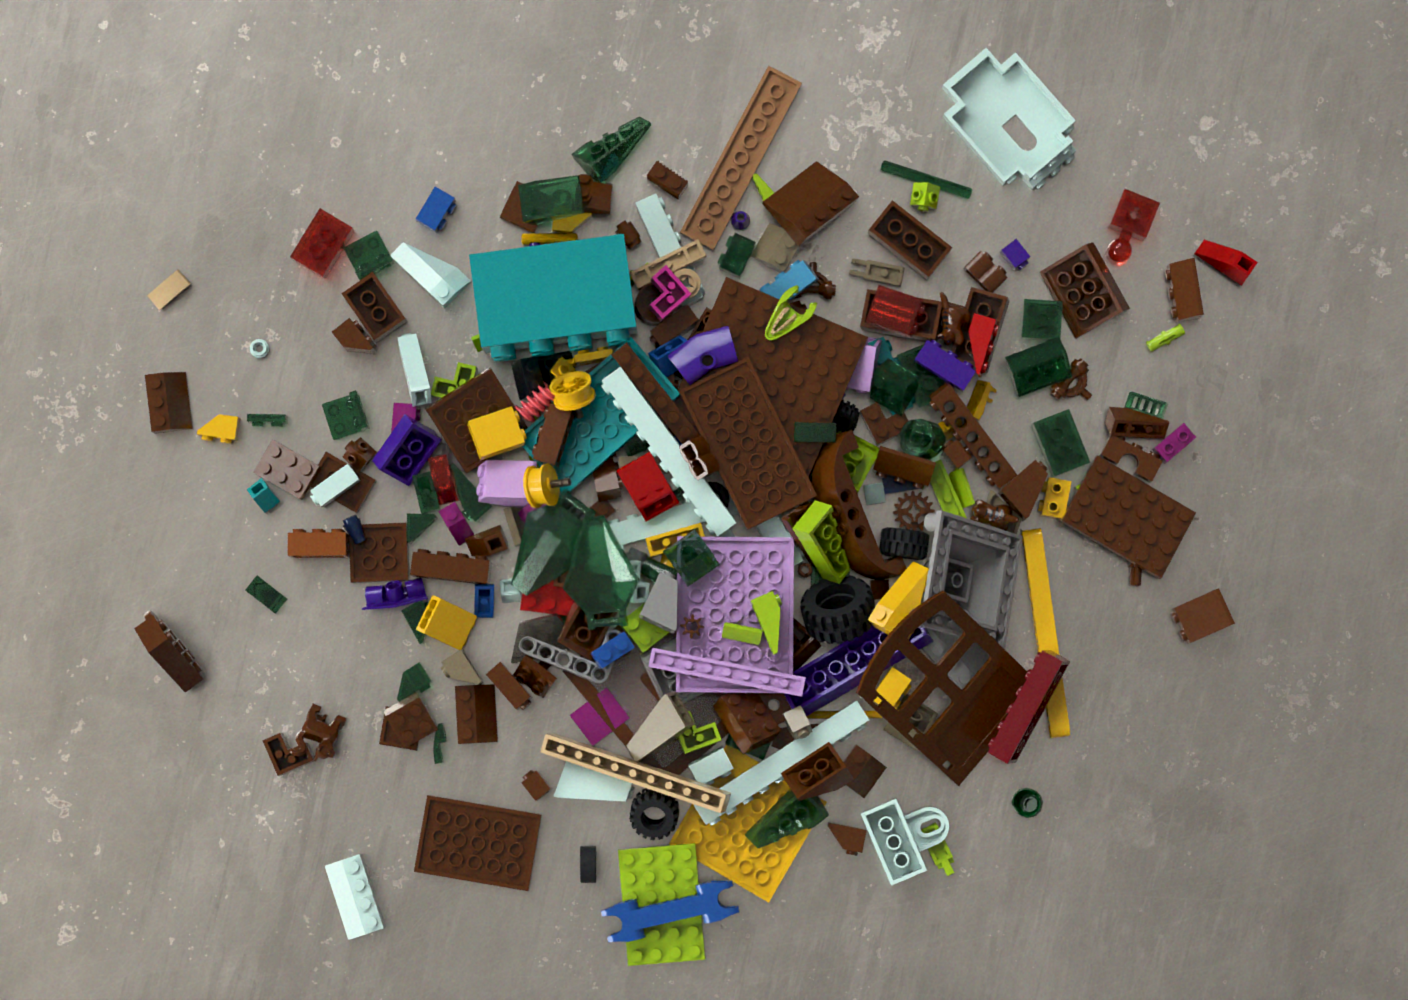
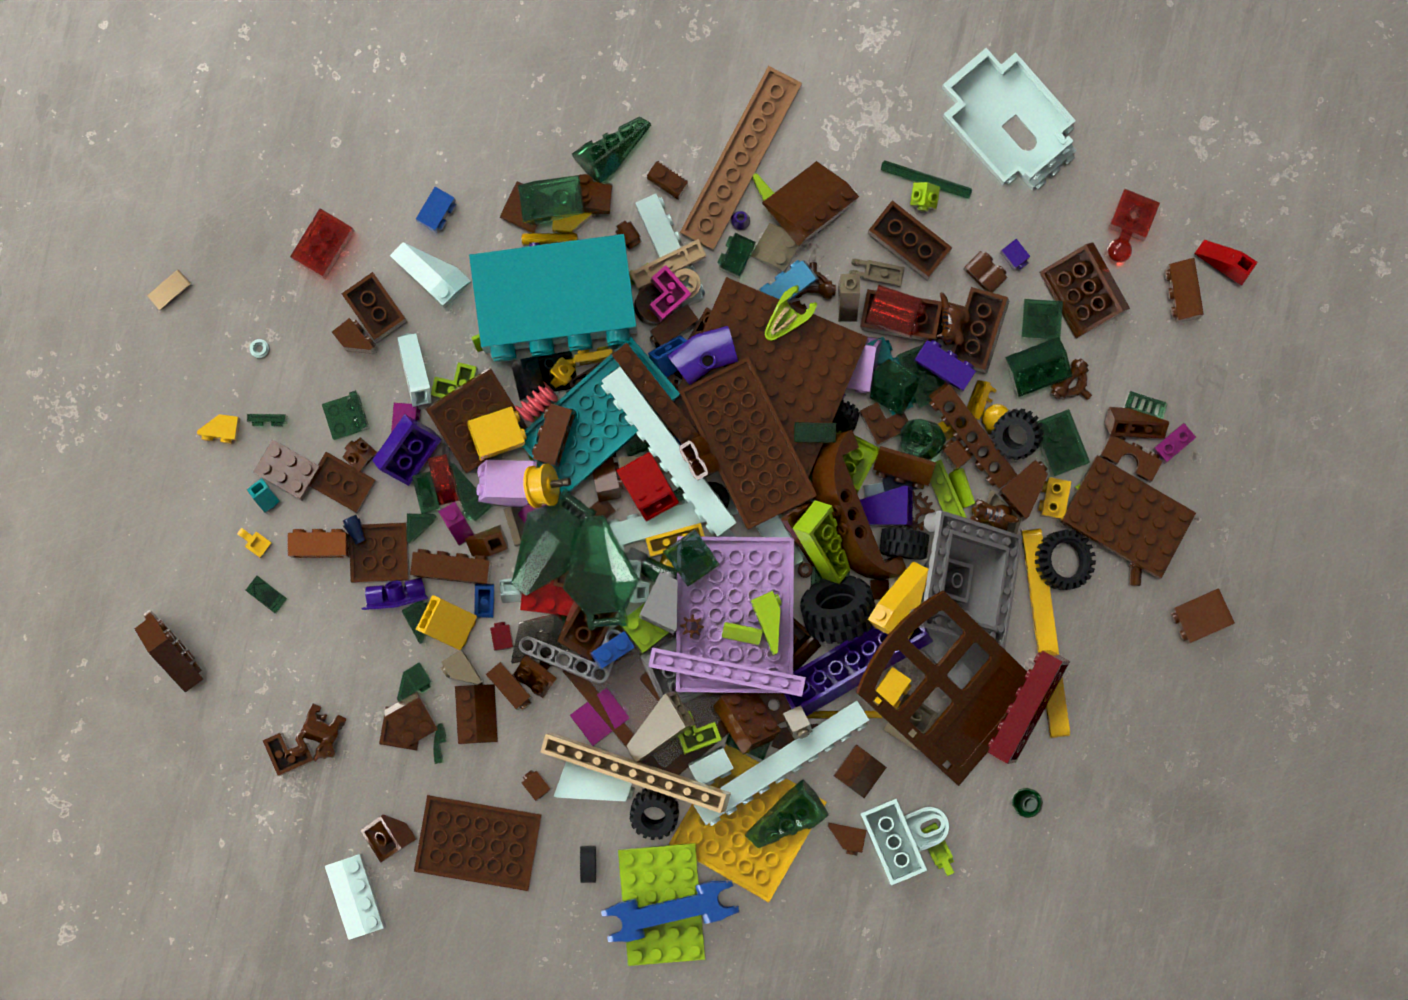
reddish brown slope [145,372,193,434] -> none
light aqua brick [310,464,361,507] -> none
clear green bracket [344,231,395,280] -> none
yellow wheel [549,371,596,419] -> none
reddish brown slope [781,742,854,801] -> none
red slope [969,313,1000,377] -> none
lime pin [1146,323,1186,352] -> none
none -> yellow plate [237,528,272,558]
none -> reddish brown slope [360,814,416,863]
none -> dark red brick [490,622,514,651]
none -> dark tan slope [838,274,860,322]
none -> dark purple slope [860,486,913,526]
none -> yellow hair [982,404,1010,434]
none -> black tyre [992,408,1044,460]
none -> black tyre [1035,529,1096,591]

